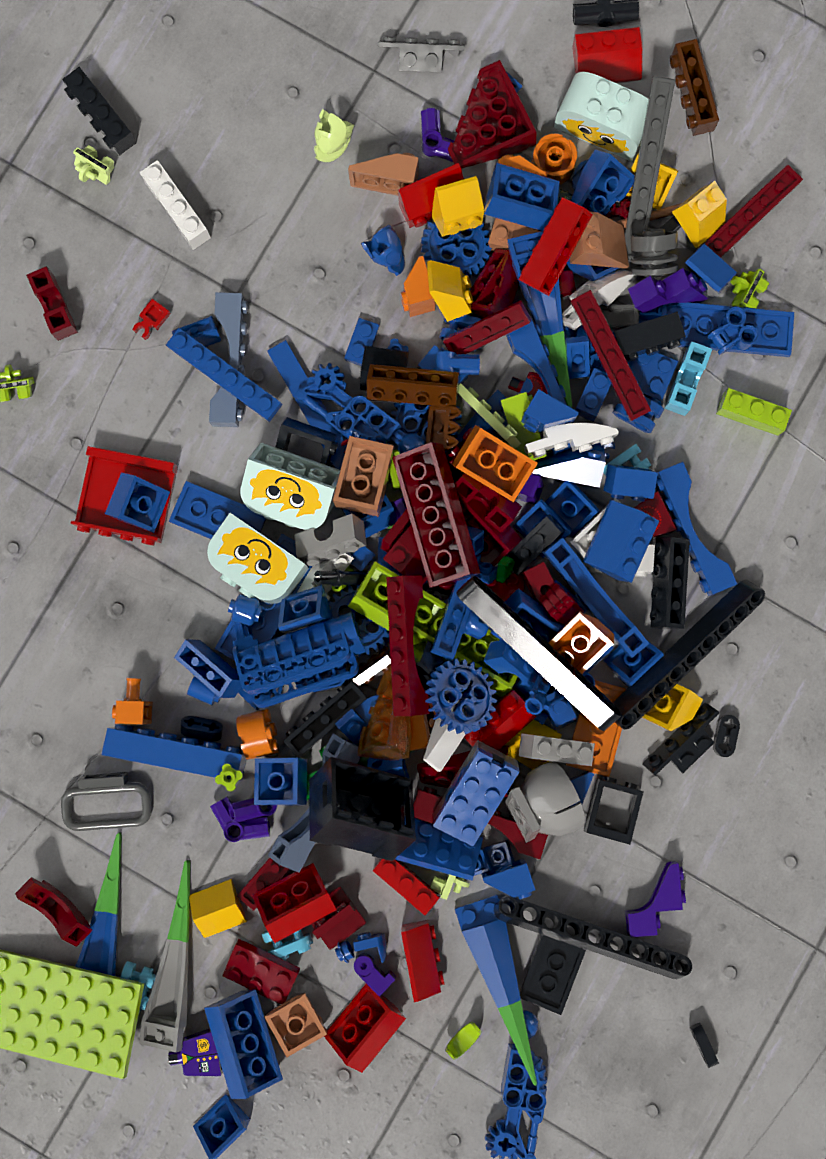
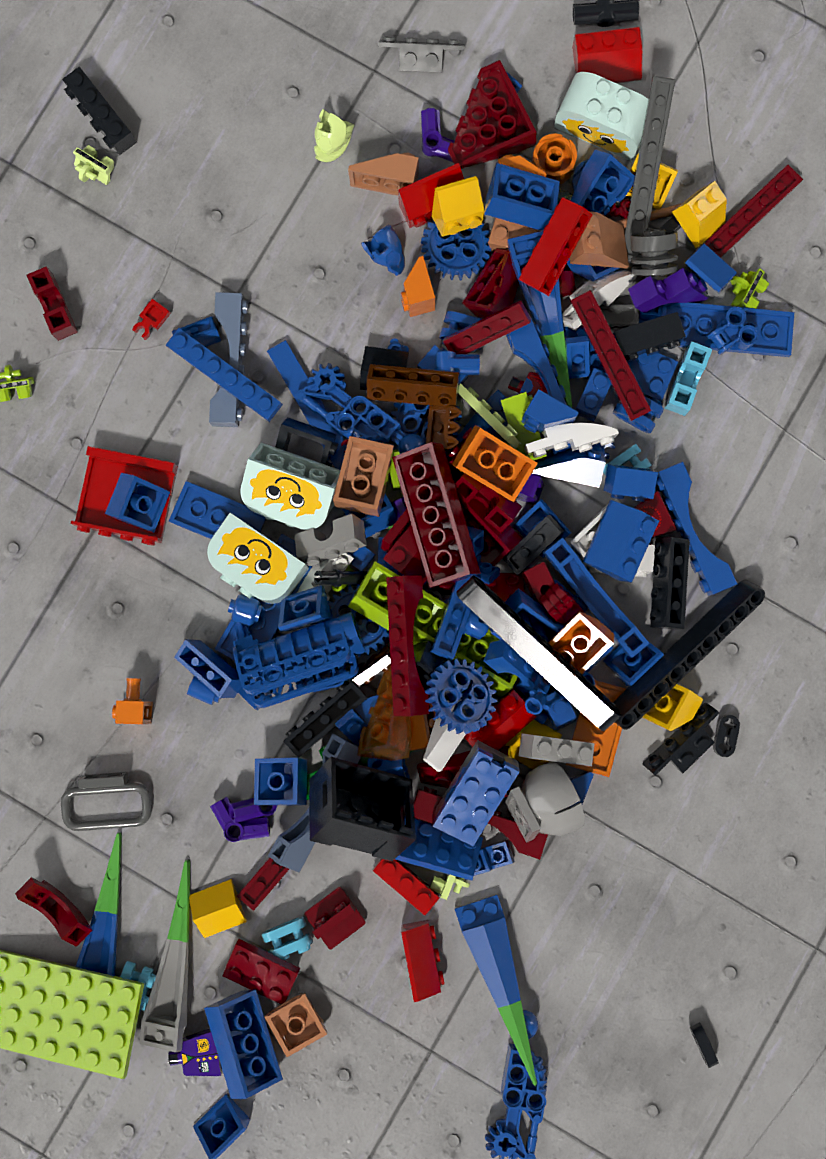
blue brick [101,724,247,781] -> none
white arch [140,160,211,250] -> none
black beam [180,716,223,742] -> none
lime plate [215,764,243,791] -> none
orange brick [236,709,279,760] -> none
red brick [252,863,337,943] -> none
red slope [324,984,406,1073] -> none
blue plate [335,941,355,963] -> none
blue plate [344,318,380,366] -> none
blue plate [353,932,387,963] -> none
dark purple leg [354,953,396,996] -> none
yellow slope [427,260,473,322] -> none
lime helmet [445,1022,482,1060] -> none
blue slope [481,858,536,899] -> none
black beam [494,896,692,980] -> none
green tile [496,556,515,583] -> none
black plate [519,935,586,1015] -> none
blue slope [545,481,600,538] -> none
black window [584,776,644,845] -> none
dark purple arch [625,861,686,937] -> none
reddish brown brick [670,39,719,136] -> none
lime brick [716,388,792,436] -> none

